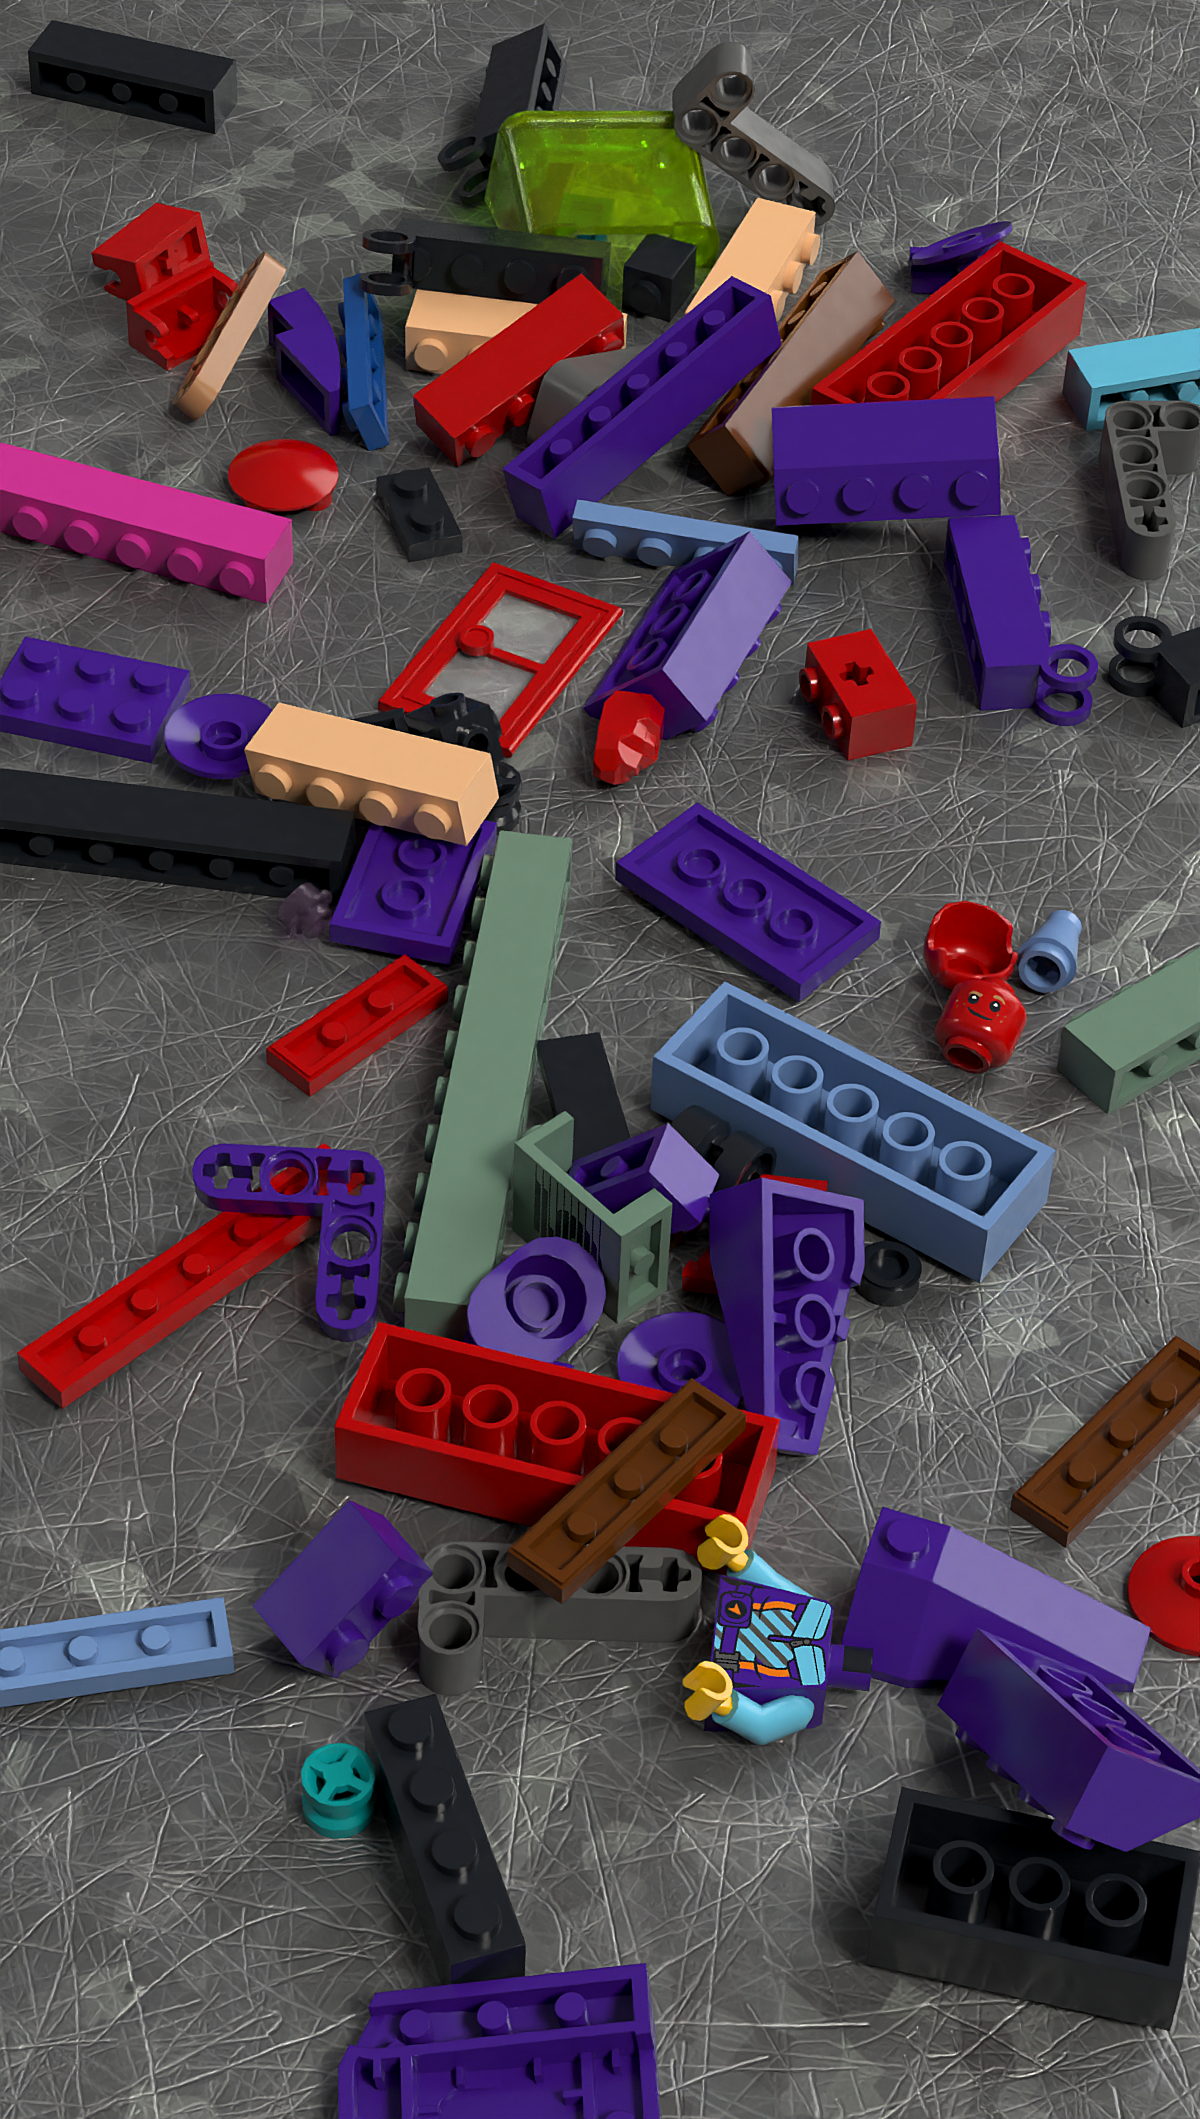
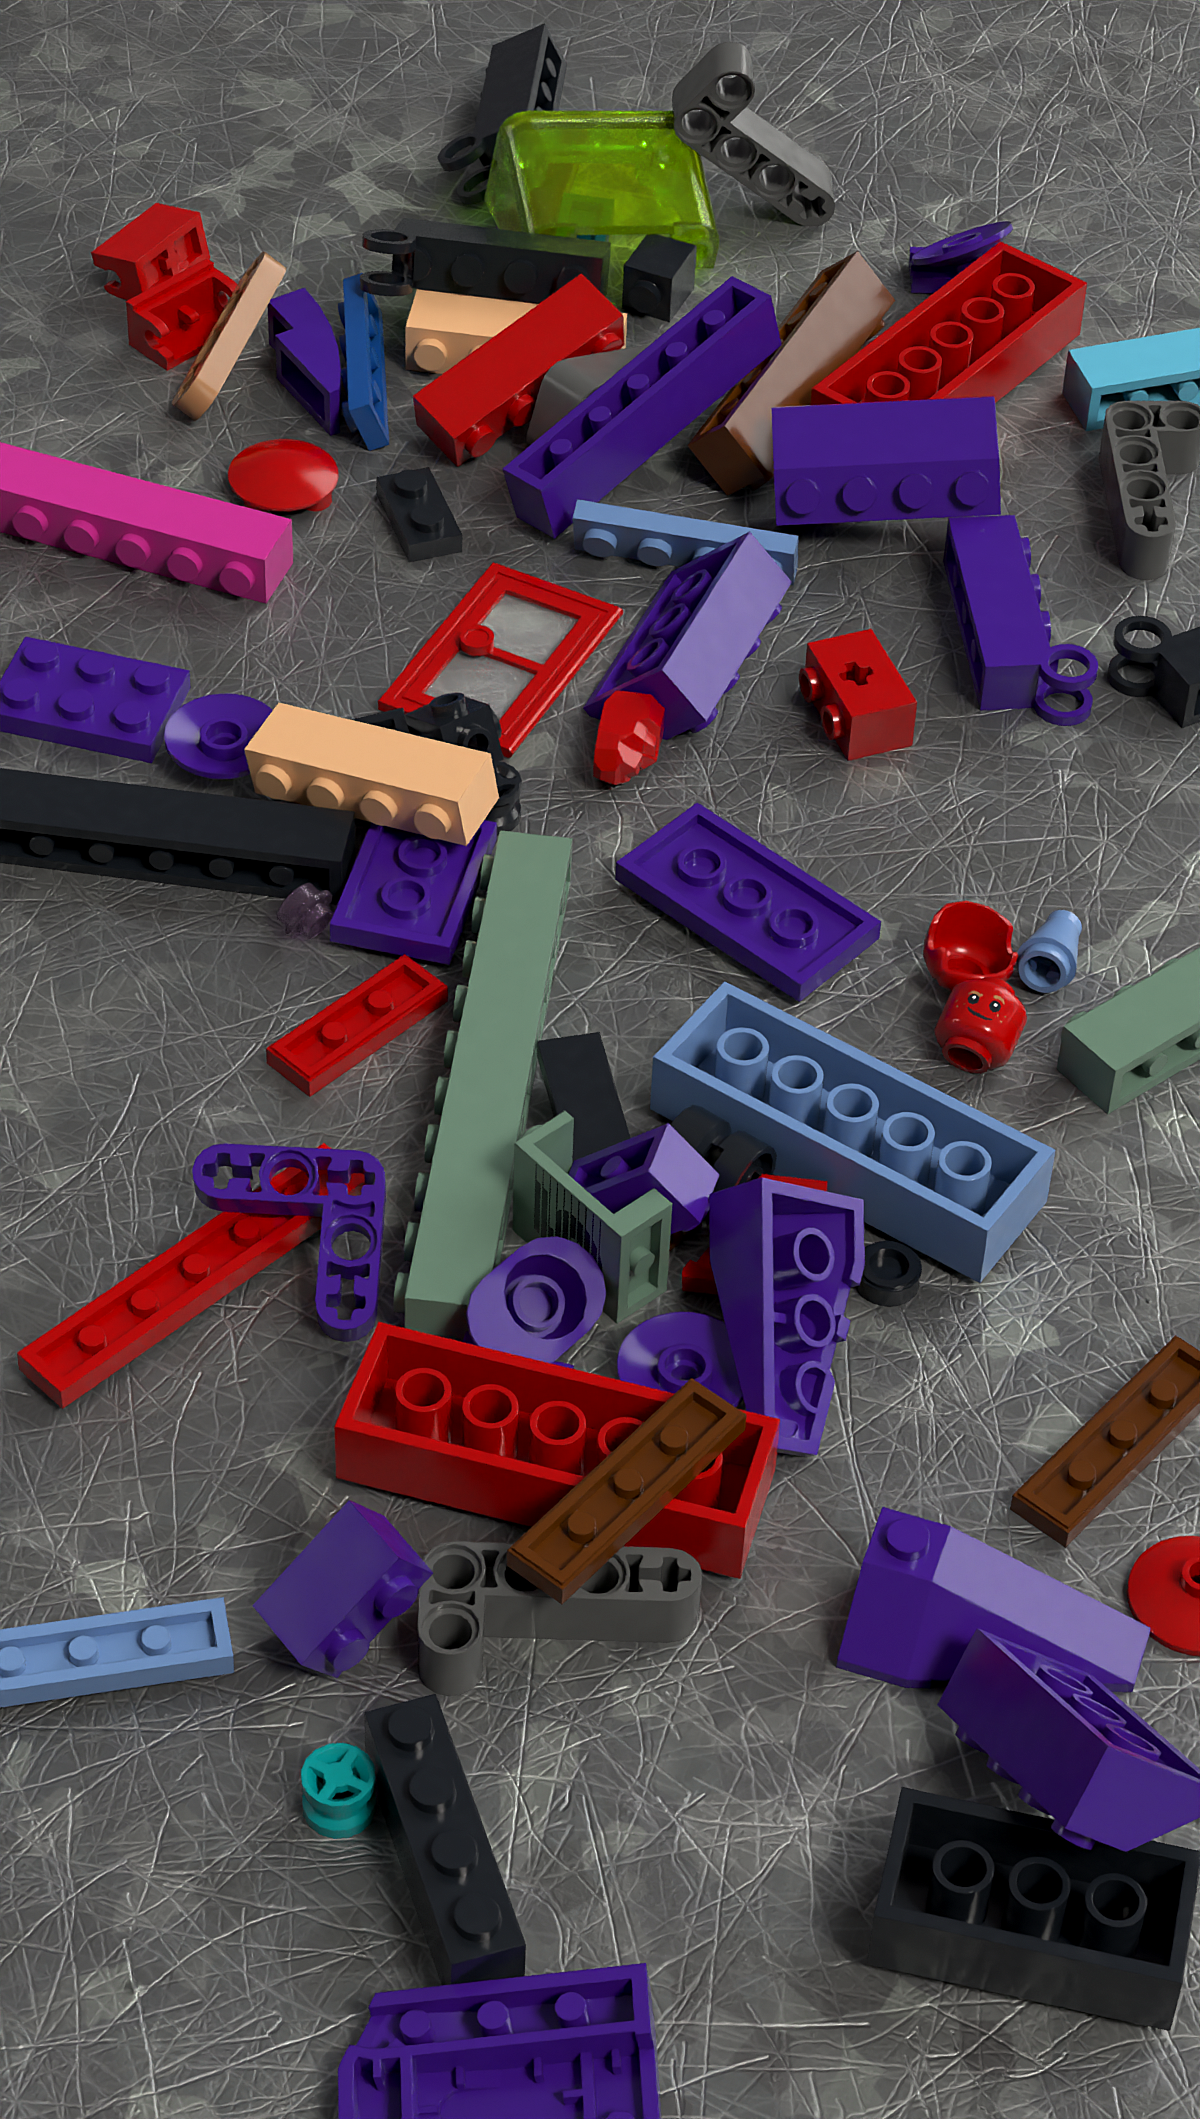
black brick [28,20,238,134] -> none
torso [682,1515,873,1745] -> none
light nougat brick [685,197,820,323] -> none

